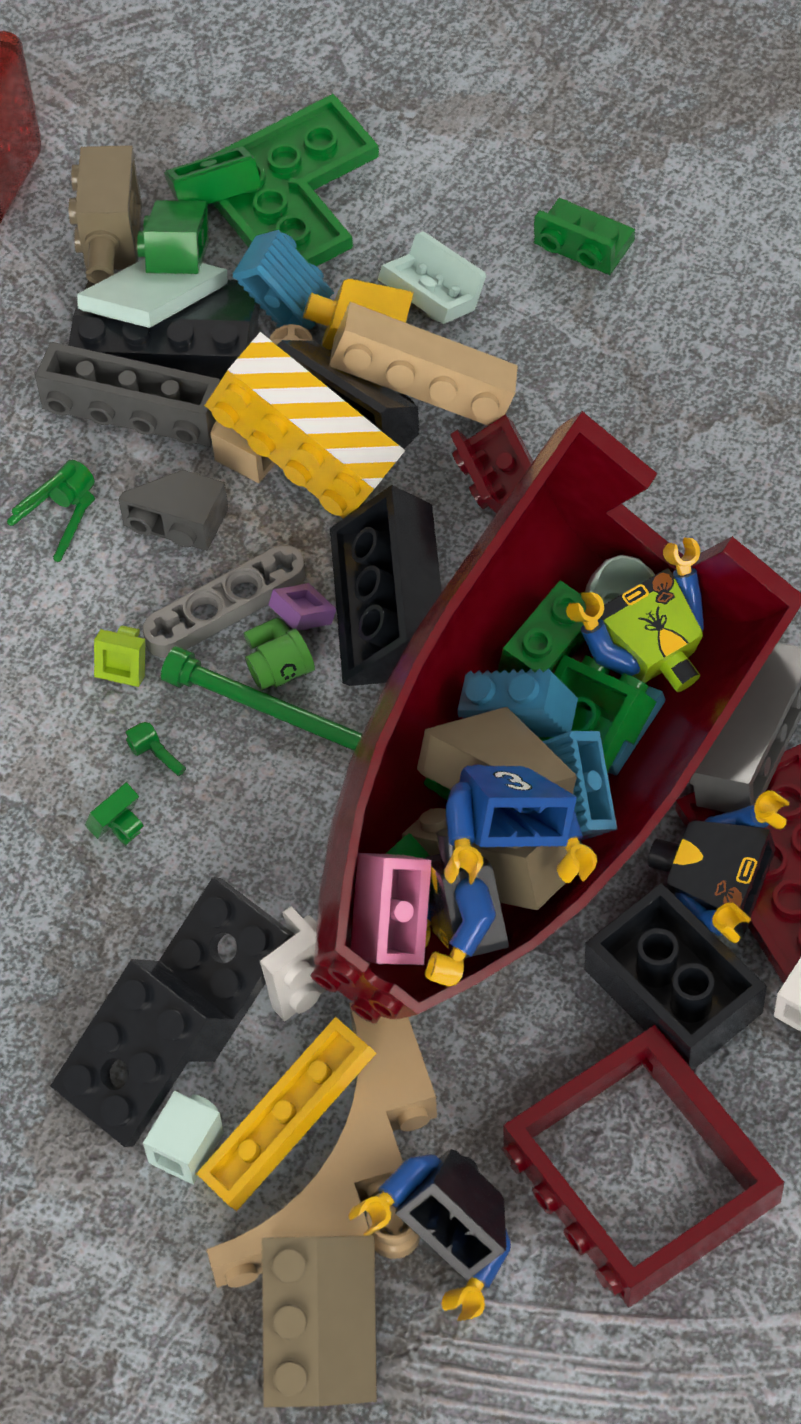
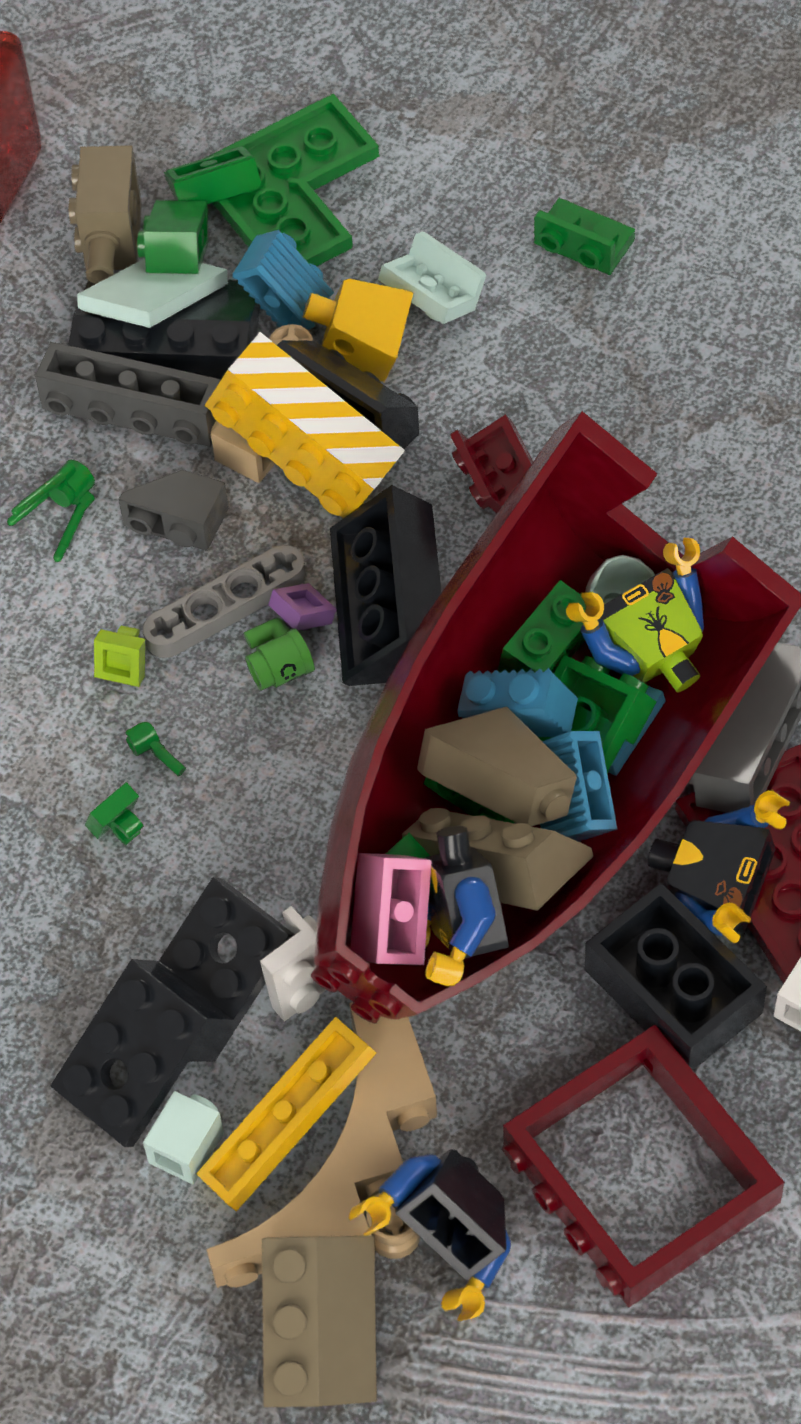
green piece [161,646,362,751] -> none
tan brick [329,302,518,426] -> none
blue torso [444,764,597,885] -> none

